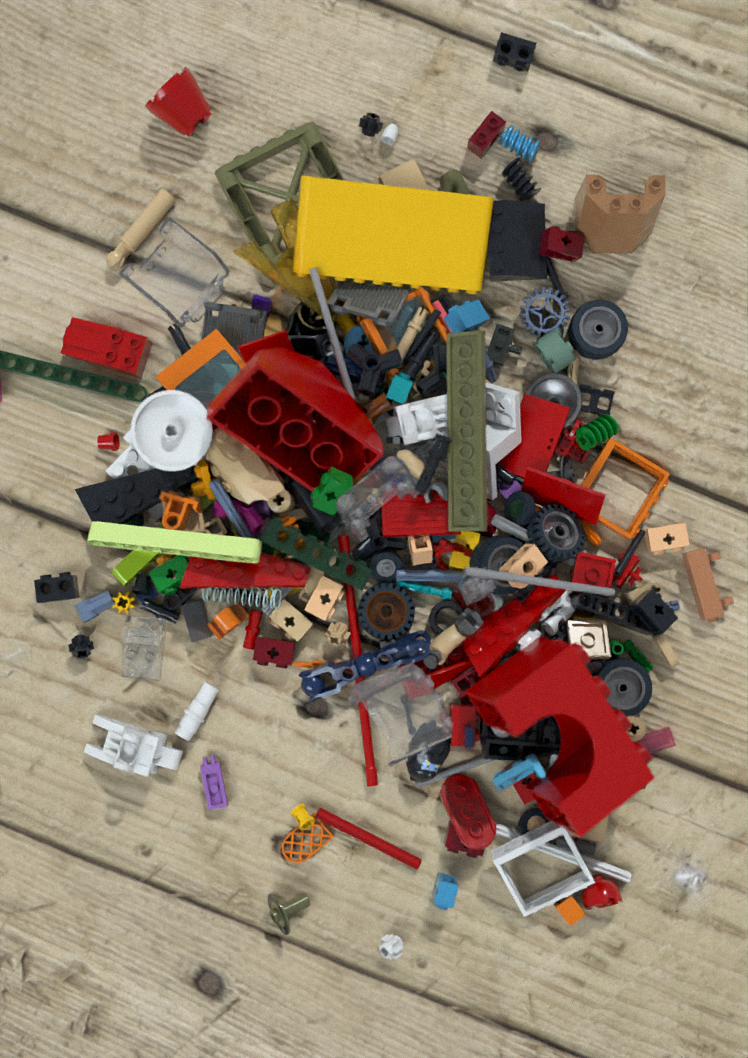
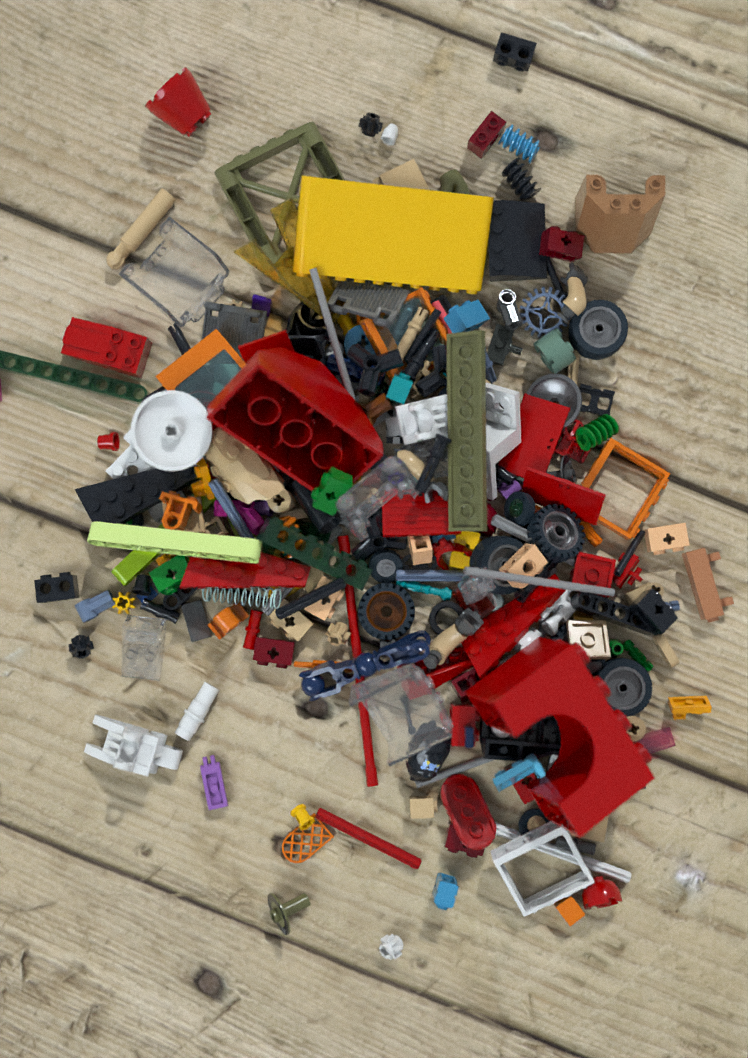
none -> black axle [275,577,346,619]
none -> tan brick [409,795,438,819]
none -> dark grey piece [496,289,523,331]
none -> piece [557,262,588,323]
none -> light orange hinge [668,696,712,720]

